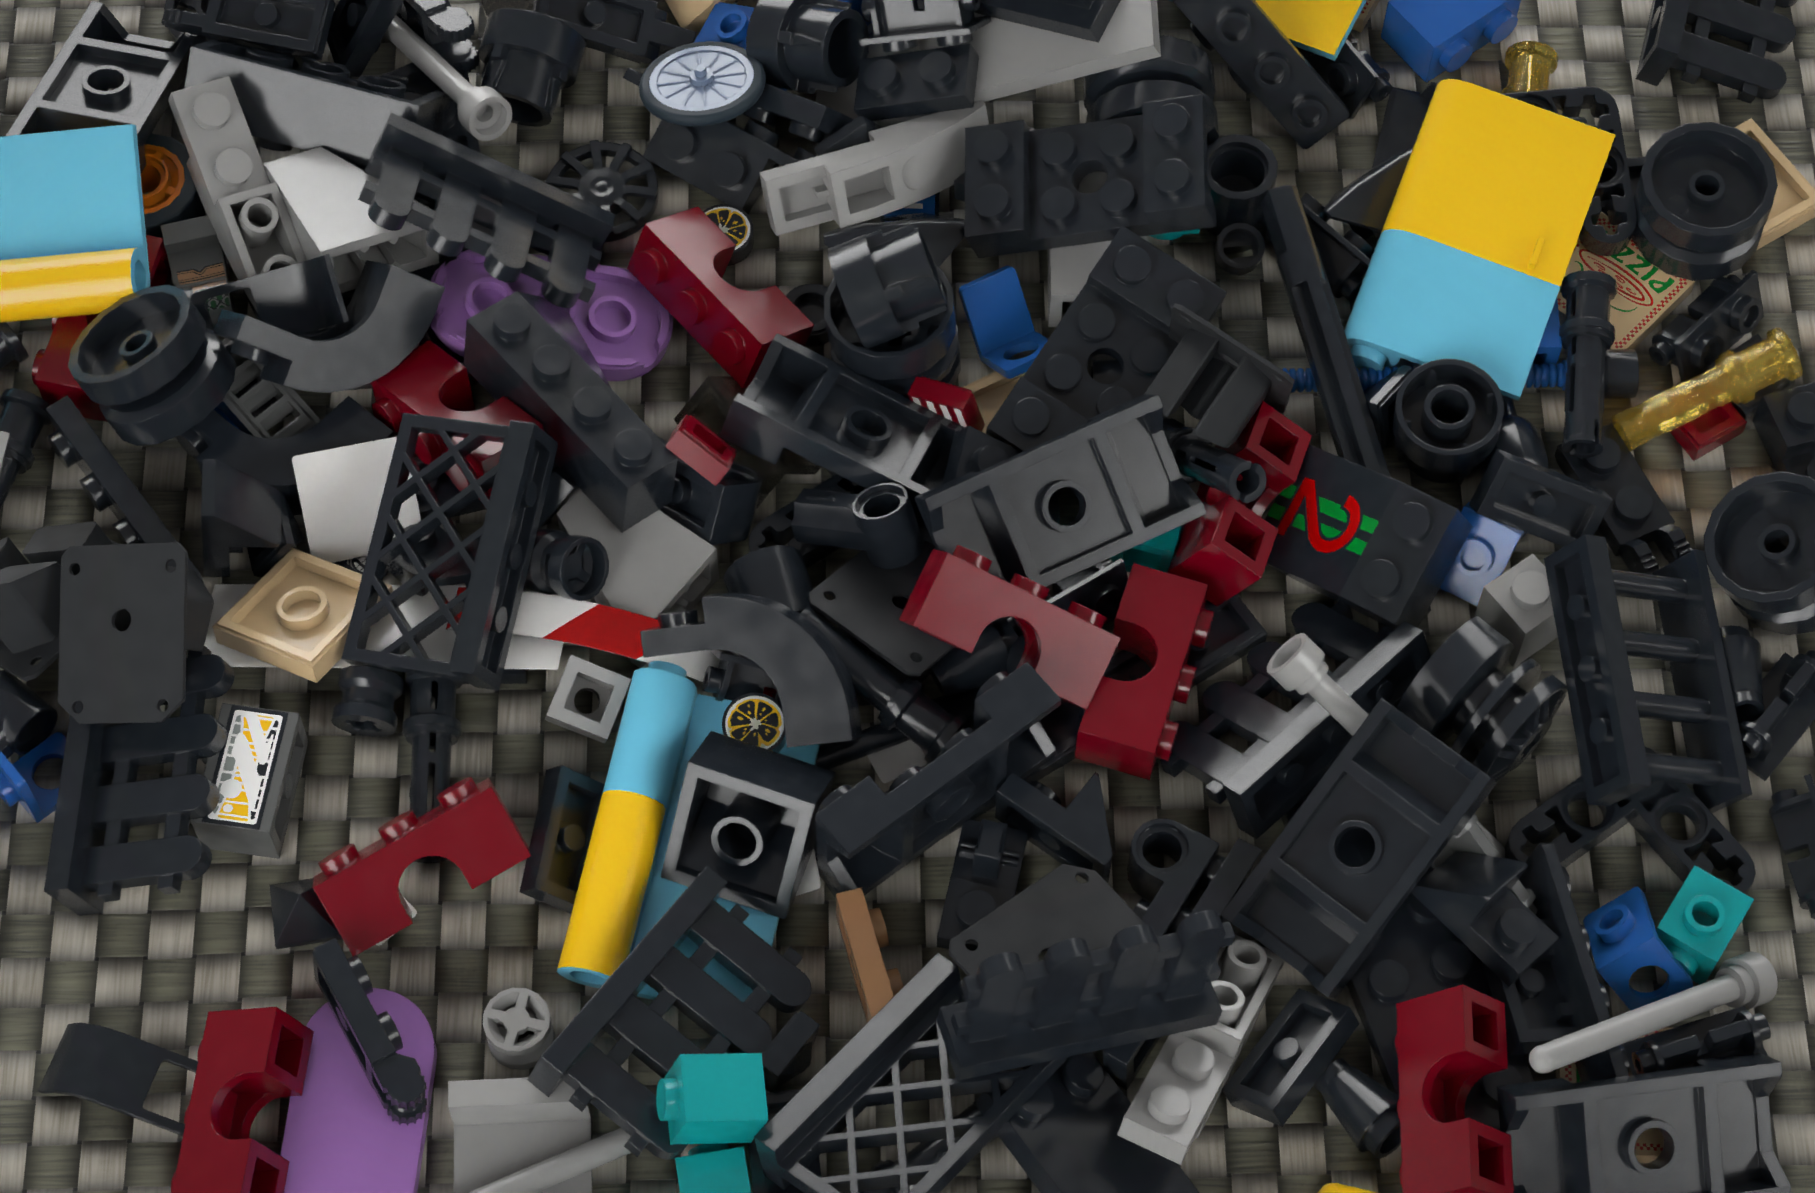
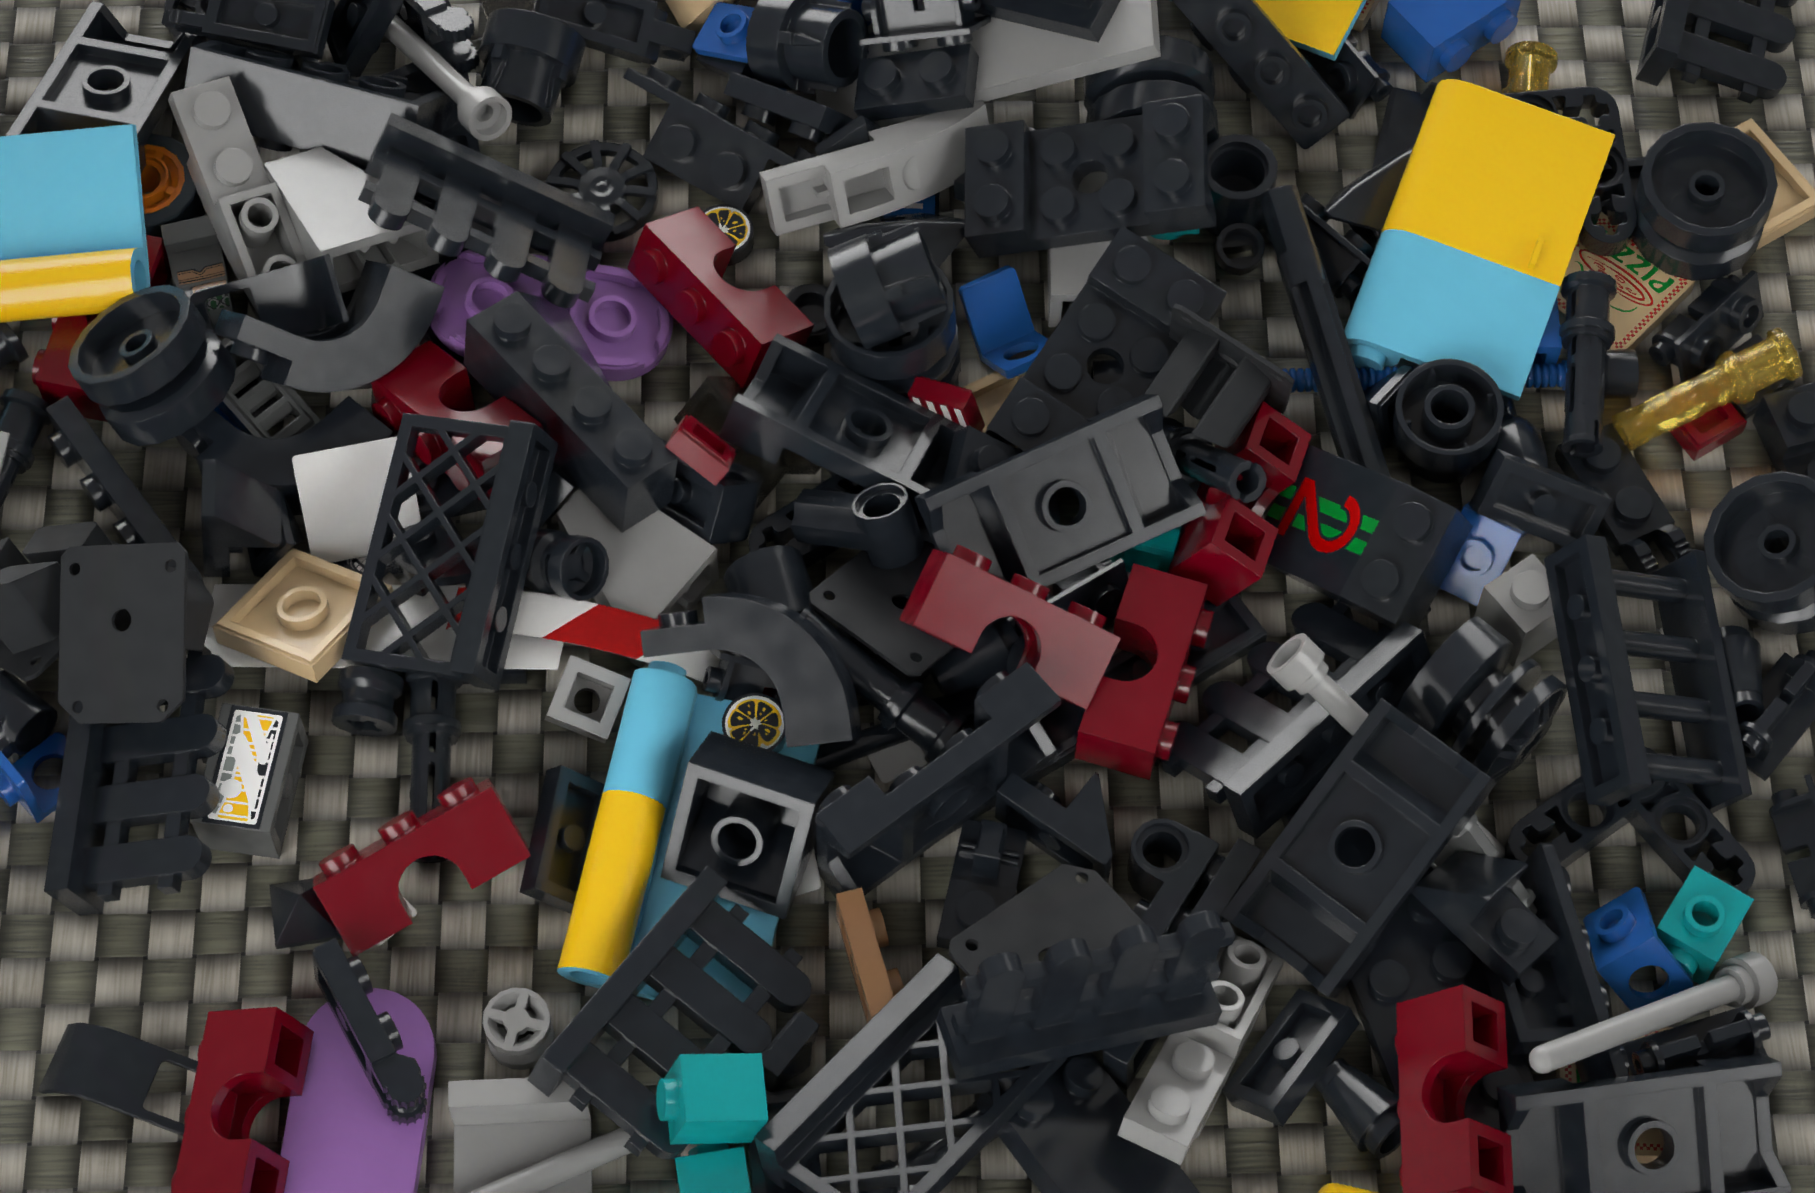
wheel [639,41,766,126] -> none

